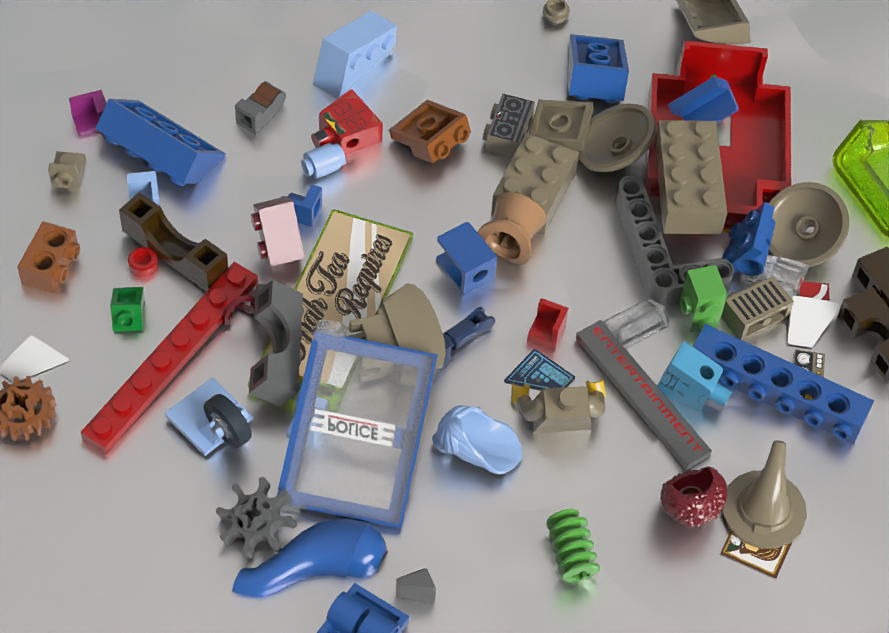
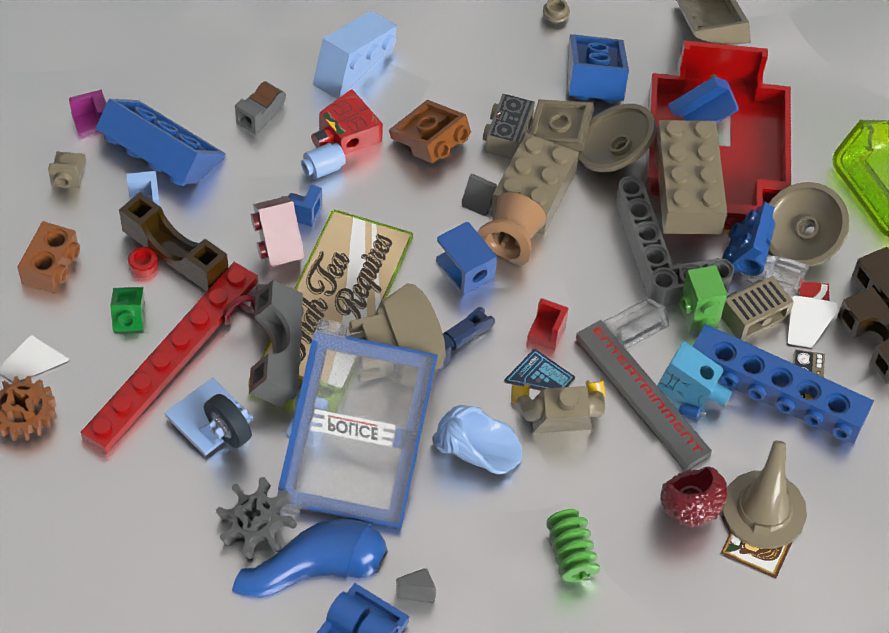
none -> dark grey slope [462,173,497,216]
none -> blue piece [679,404,706,419]

